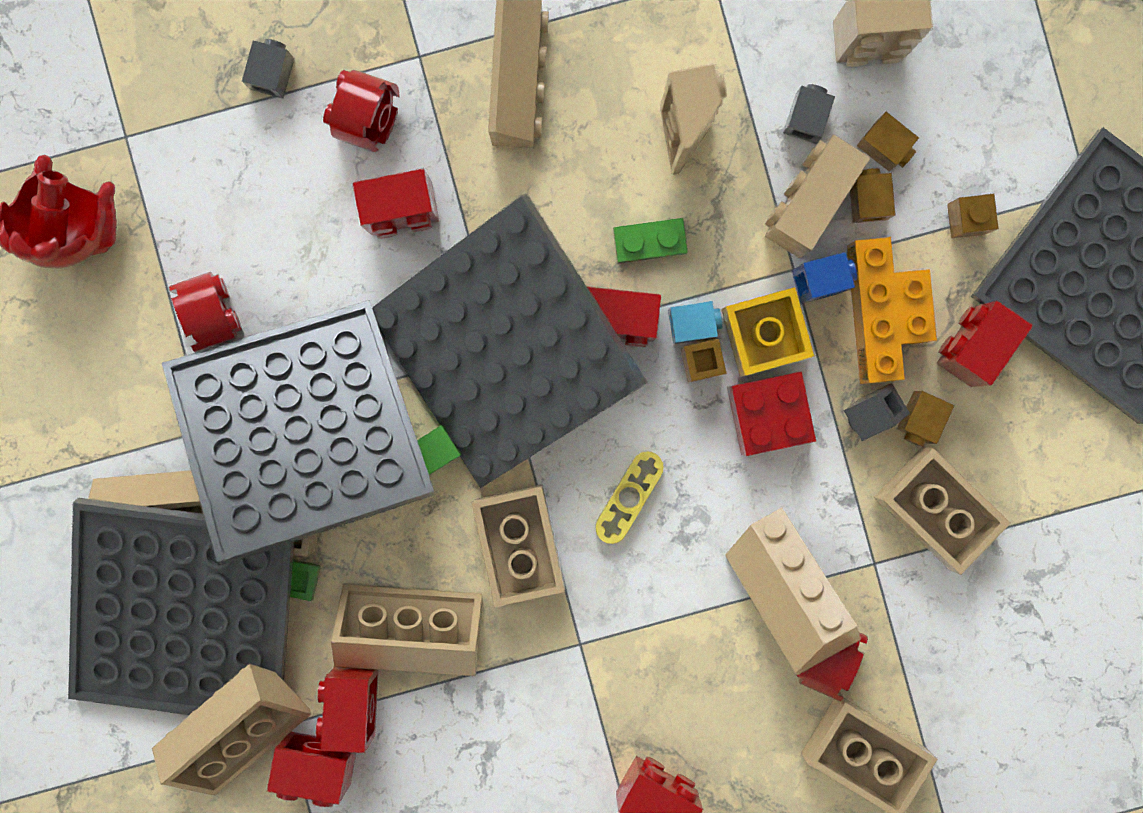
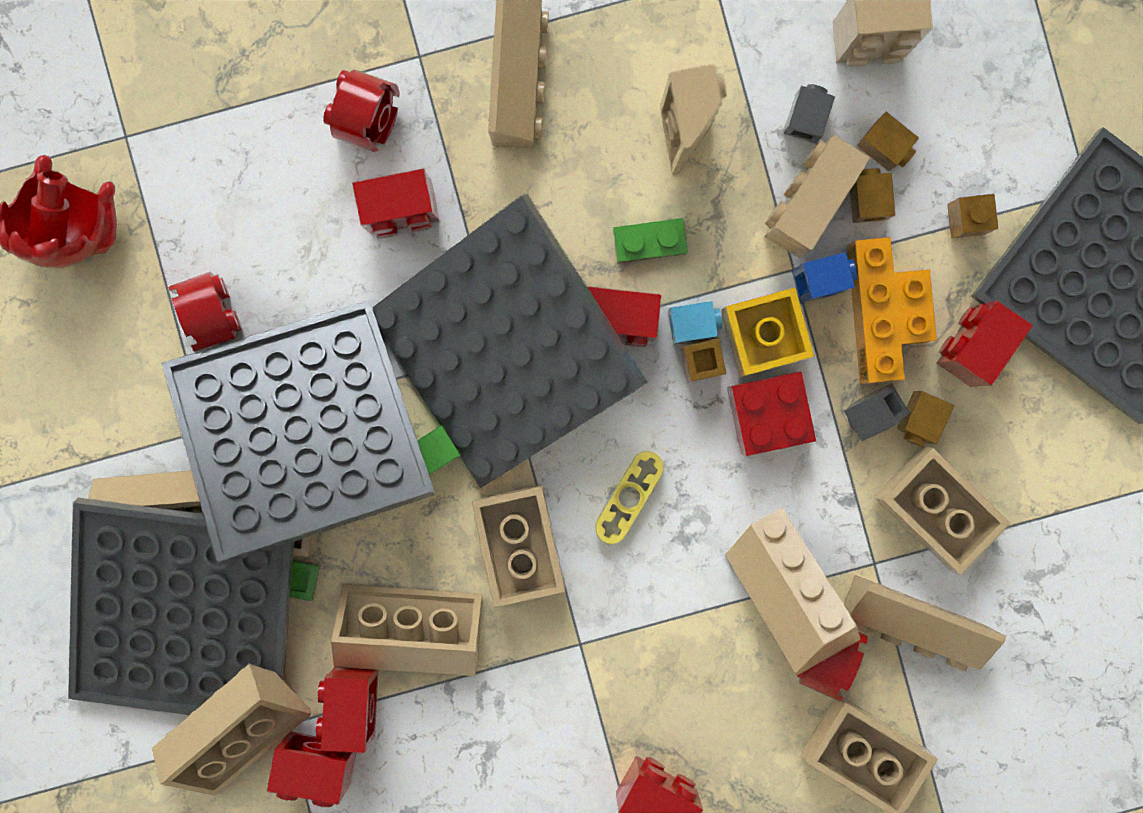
dark grey brick [242,39,294,99] -> none
none -> tan slope [843,575,1007,671]

